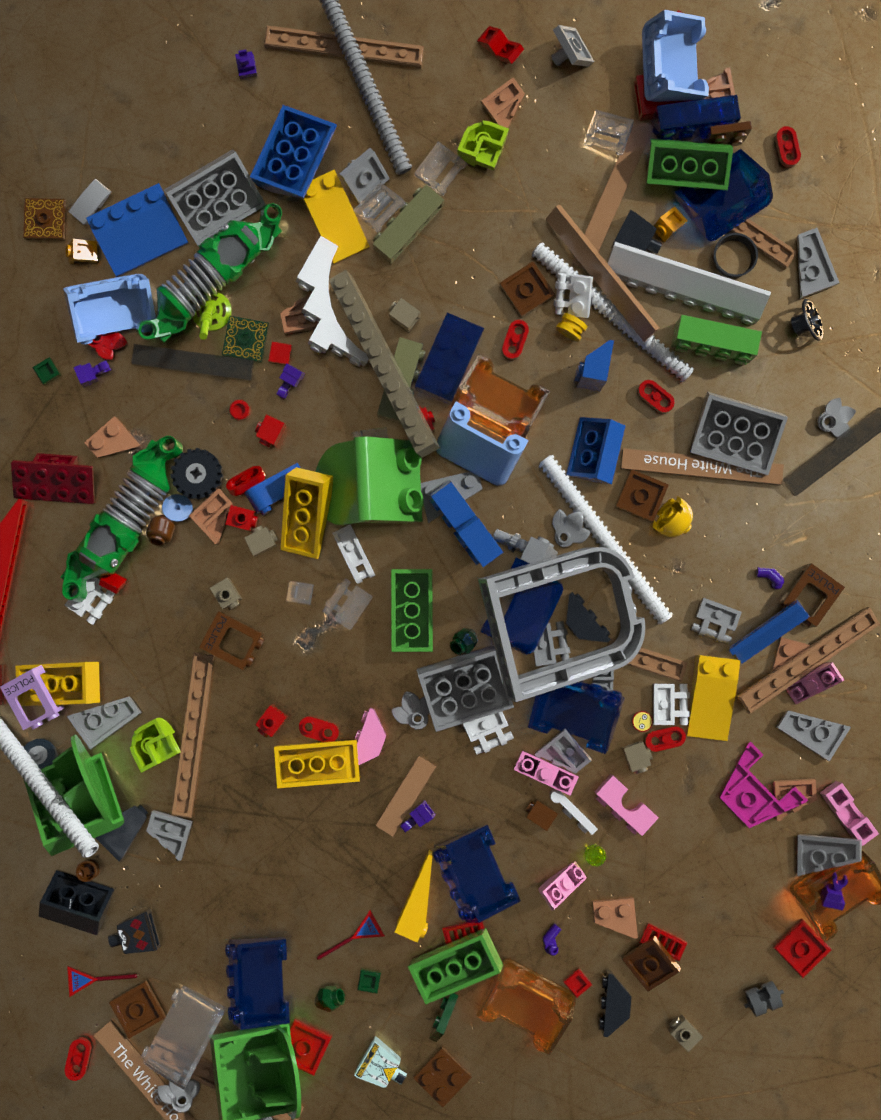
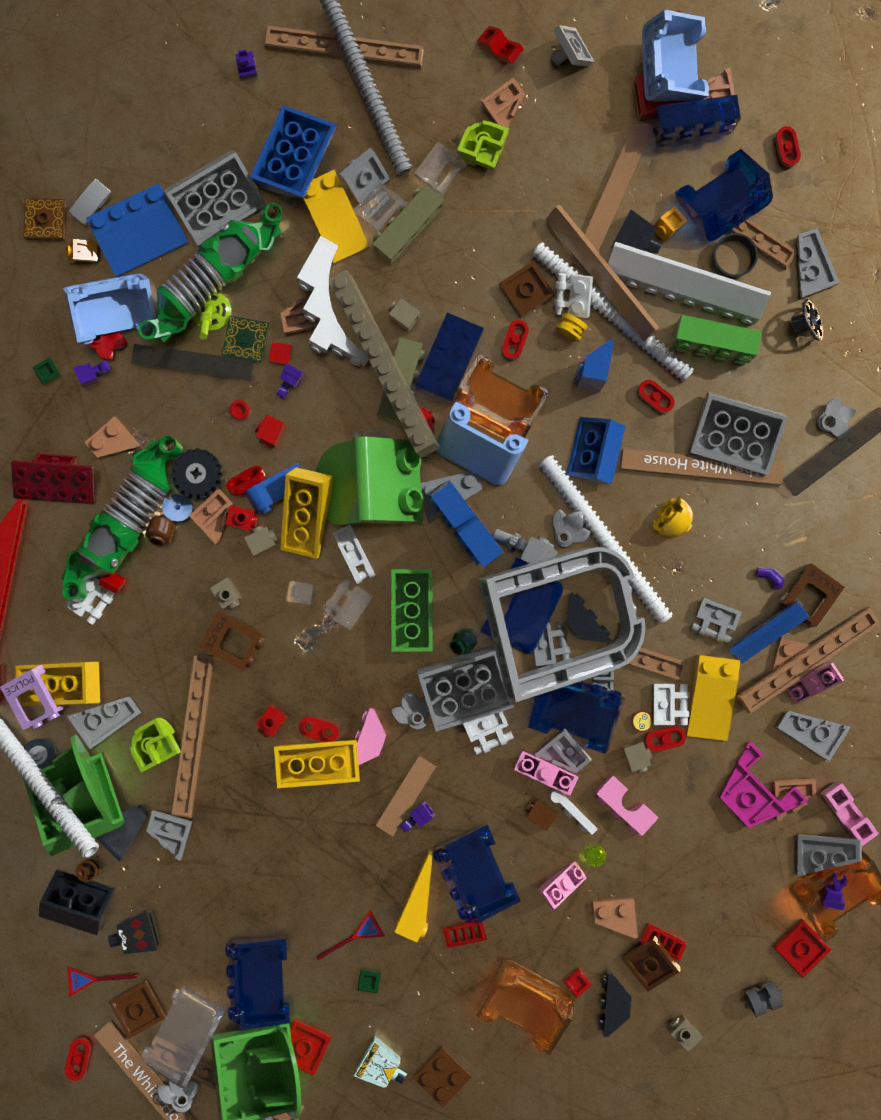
dark green rock [314,986,345,1012] -> none
bright green brick [408,928,503,1005] -> none
dark green wing [429,993,459,1042] -> none
dark purple arm [542,923,562,956] -> none
clear plate [584,110,634,155] -> none
reddish brown plate [615,469,669,522] -> none
bright green brick [646,139,733,190] -> none
reddish brown plate [704,121,752,146] -> none

